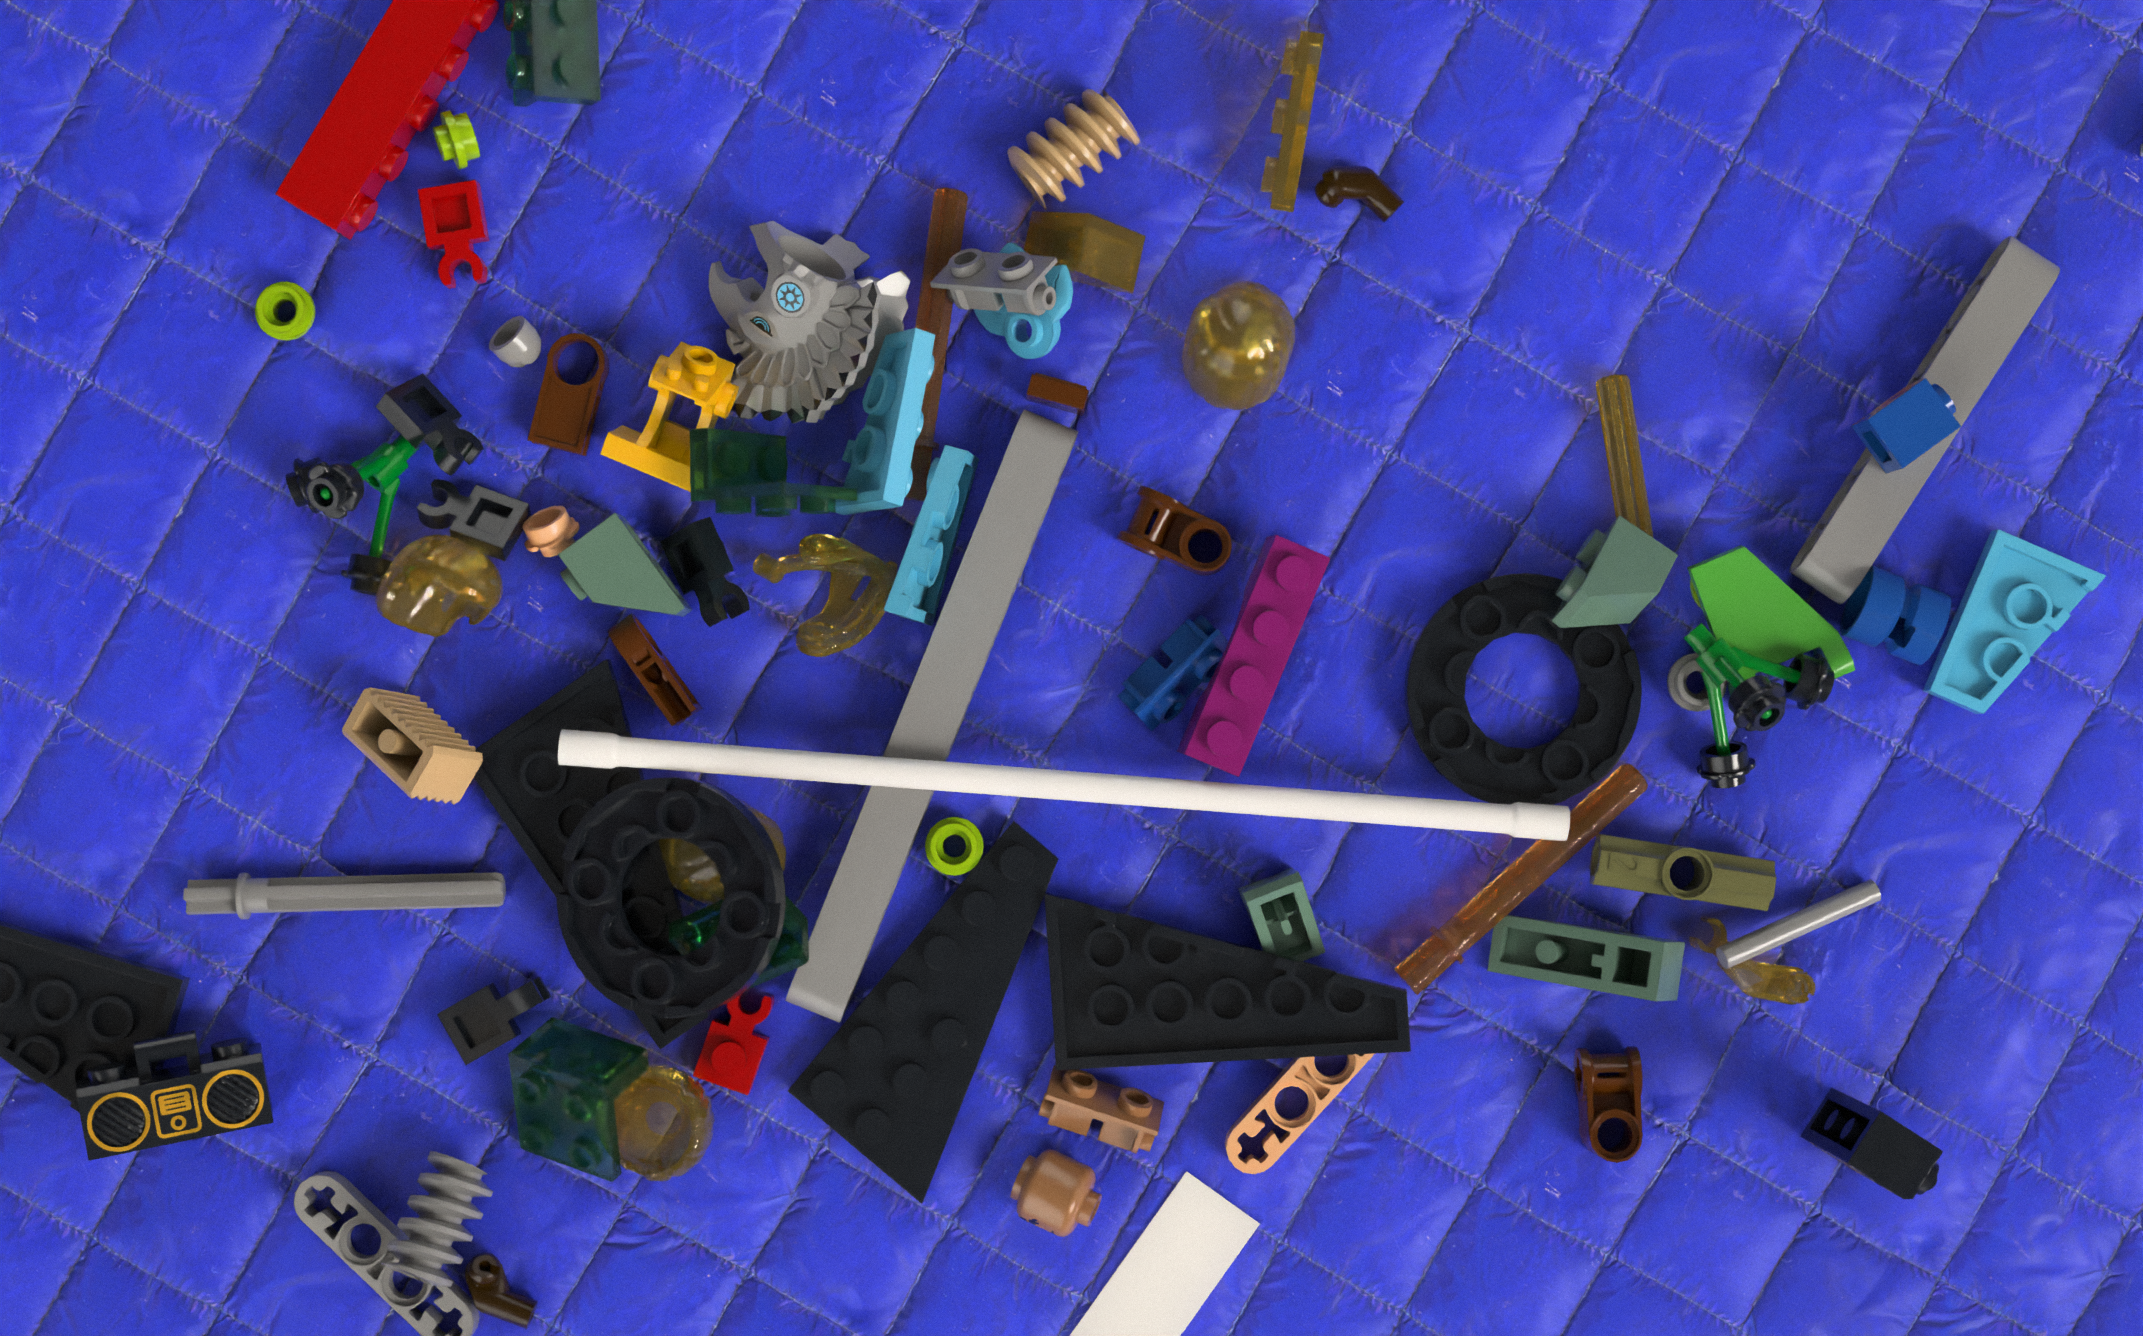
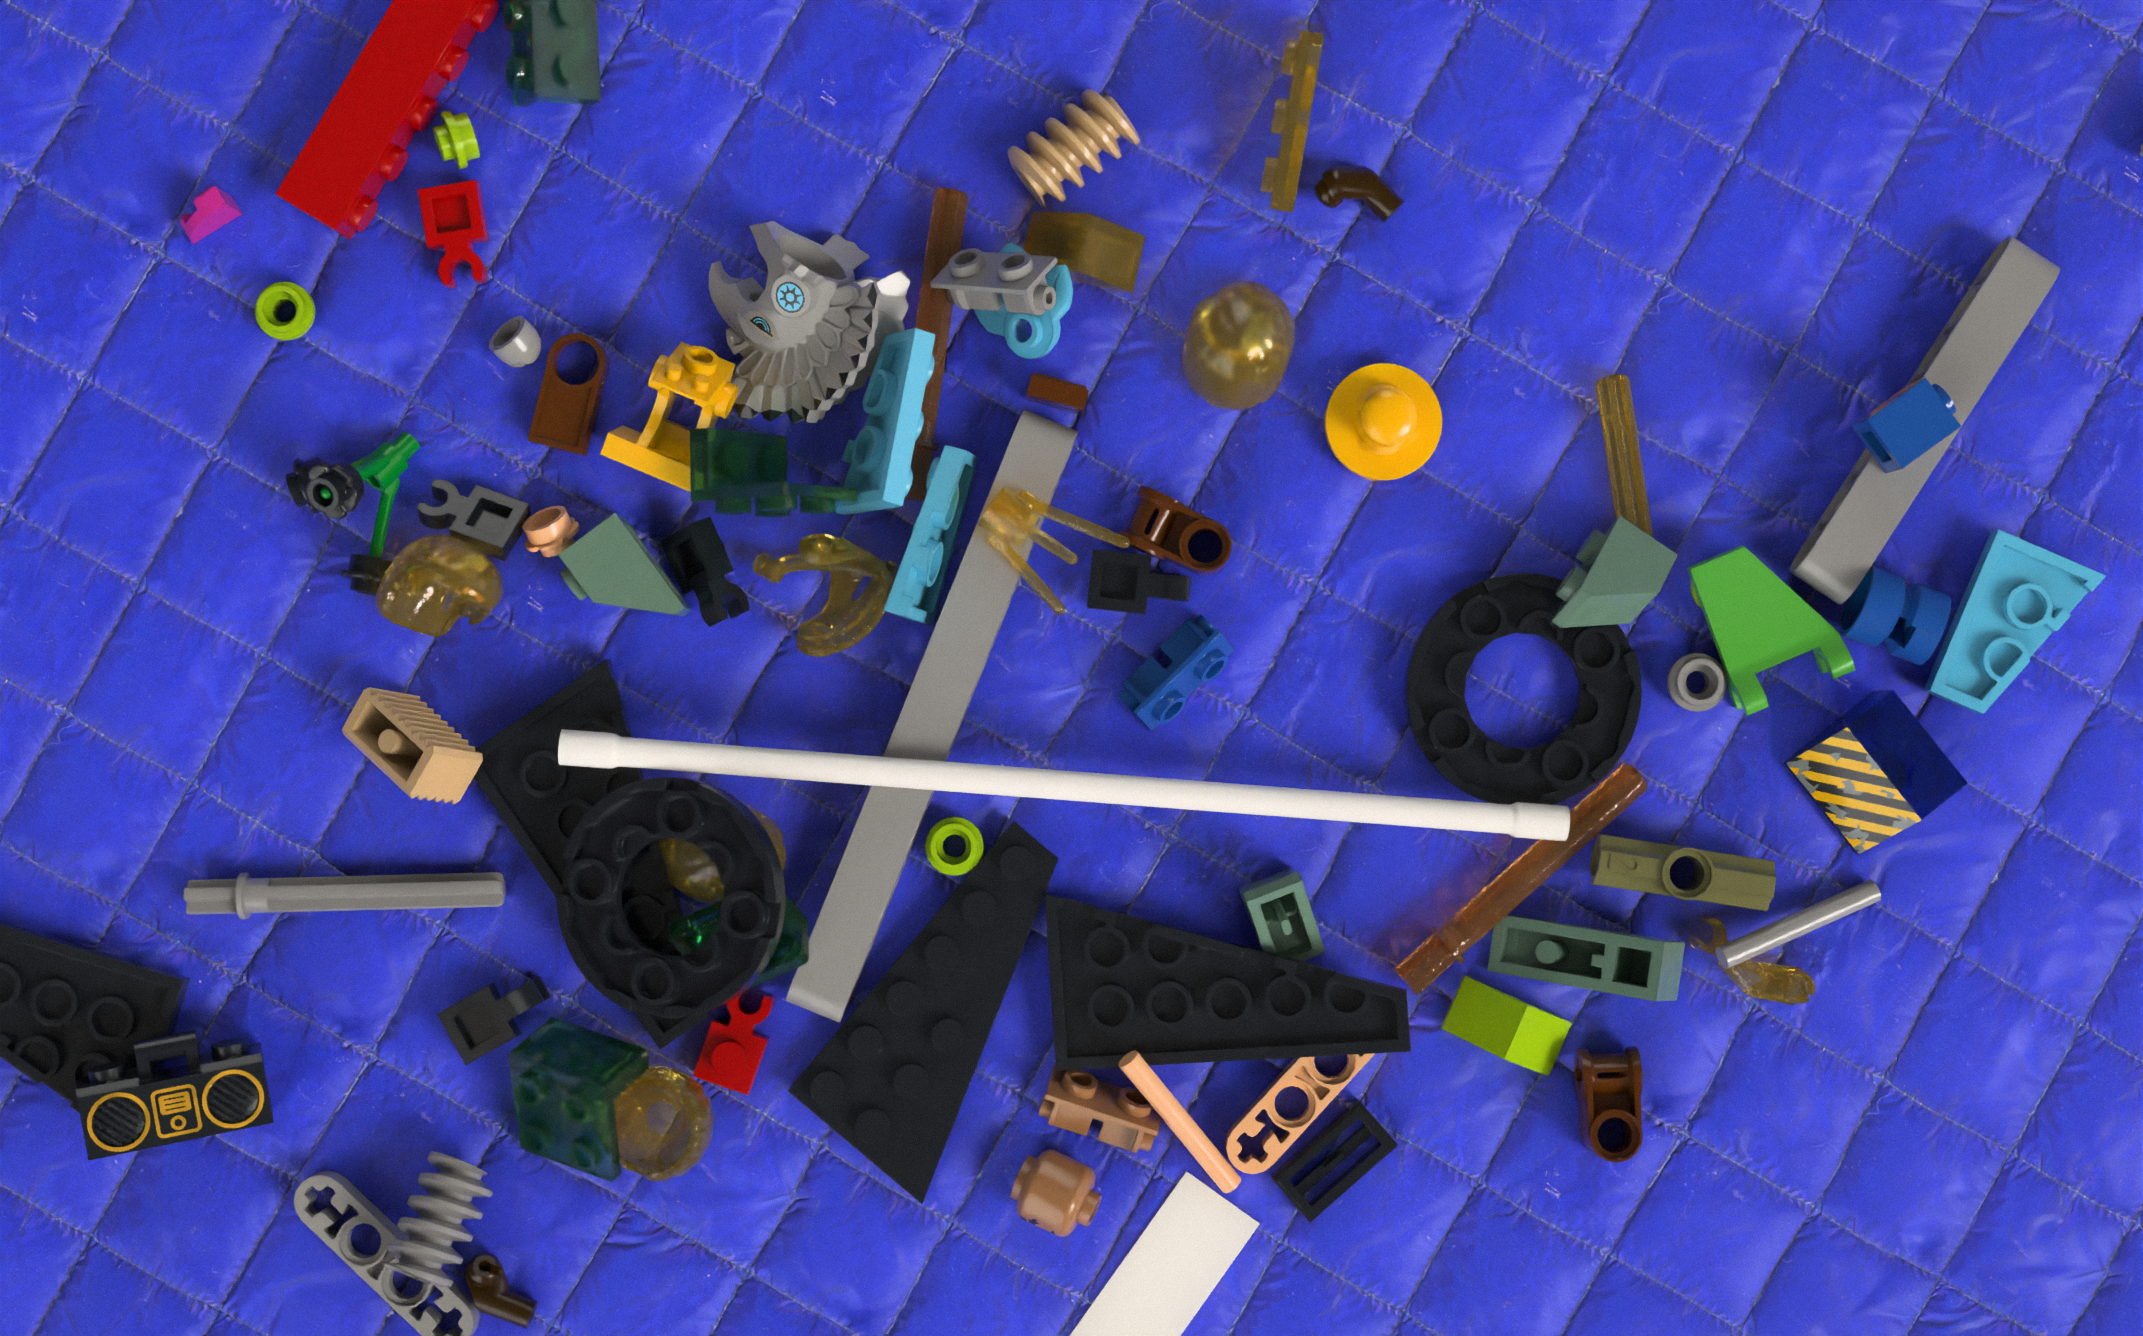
black plate [376,373,484,476] -> none
reddish brown piece [607,613,702,726] -> none
magenta arch [1177,535,1330,777] -> none
black plant [1684,623,1835,788] -> none
black piece [1800,1087,1943,1199] -> none
none -> dark pink tile [180,186,243,244]
none -> clear yellow plant [978,487,1130,615]
none -> black plate [1087,549,1191,615]
none -> light nougat bar [1118,1050,1241,1193]
none -> black tile [1270,1098,1398,1222]
none -> yellow plate [1324,363,1442,481]
none -> lime slope [1440,975,1572,1076]
none -> slope [1783,690,1967,854]

